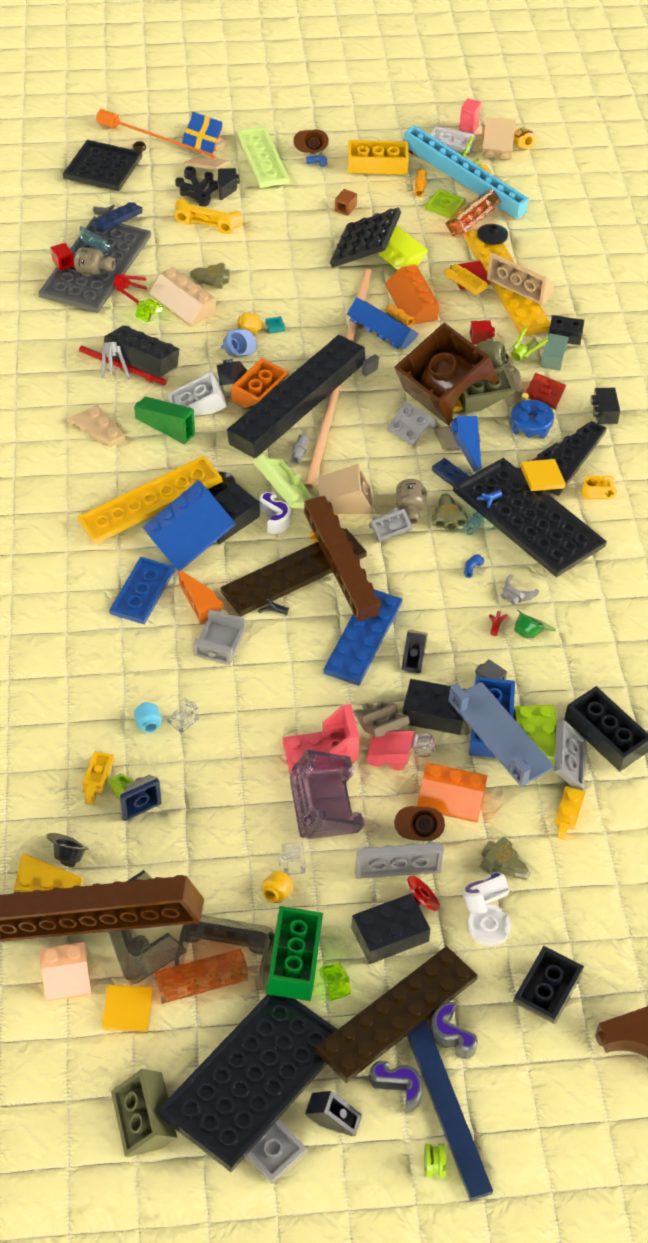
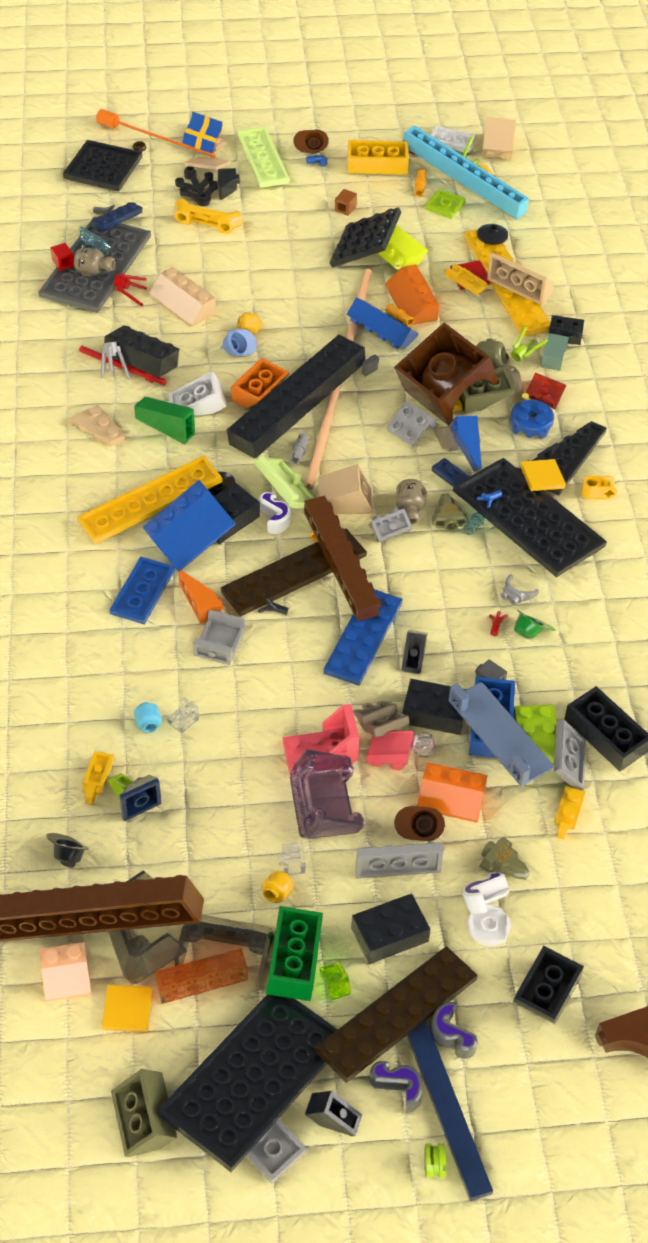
yellow wing [14,853,83,893] -> none
clear neon green bracket [135,299,163,322] -> none
olive rock [190,263,229,289] -> none
black slope [216,359,247,385] -> none
teal tile [265,316,285,334] -> none
red dish [407,876,440,911] -> none
clear orange brick [445,189,501,236] -> none
coral brick [459,98,481,134] -> none
blue arm [464,554,484,578] -> none
red brick [469,320,495,345] -> none
yellow head [514,127,535,149] -> none
black brick [590,387,620,424] -> none

